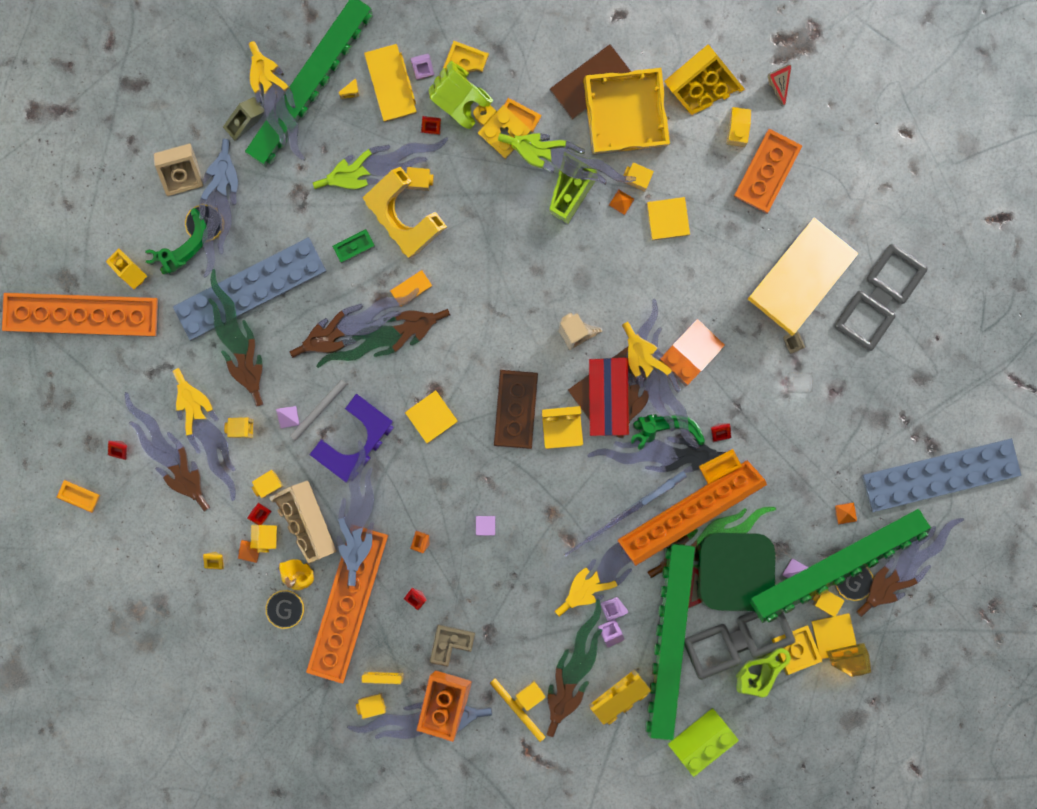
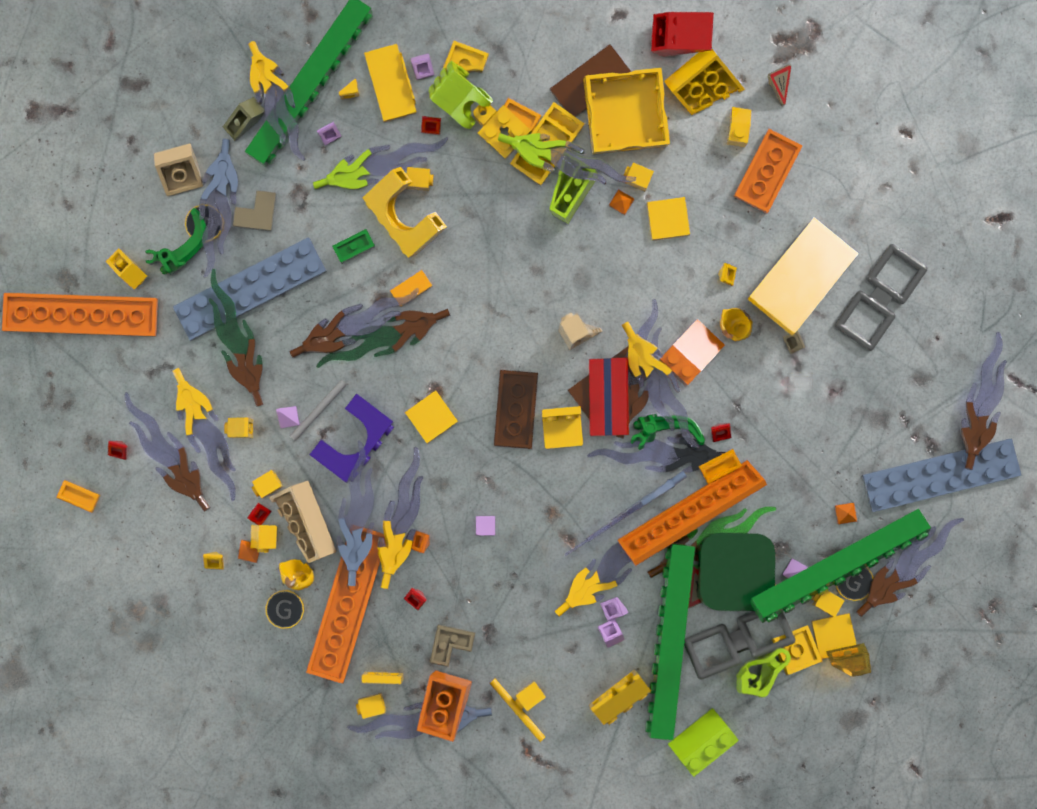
piece [546,599,603,737] -> none
none -> dark tan tile [233,191,276,231]
none -> lavender slope [317,122,341,145]
none -> piece [377,447,423,589]
none -> yellow slope [510,102,585,186]
none -> red slope [651,12,714,57]
none -> yellow slope [718,263,737,286]
none -> yellow hair [720,307,753,341]
none -> piece [961,332,1007,470]

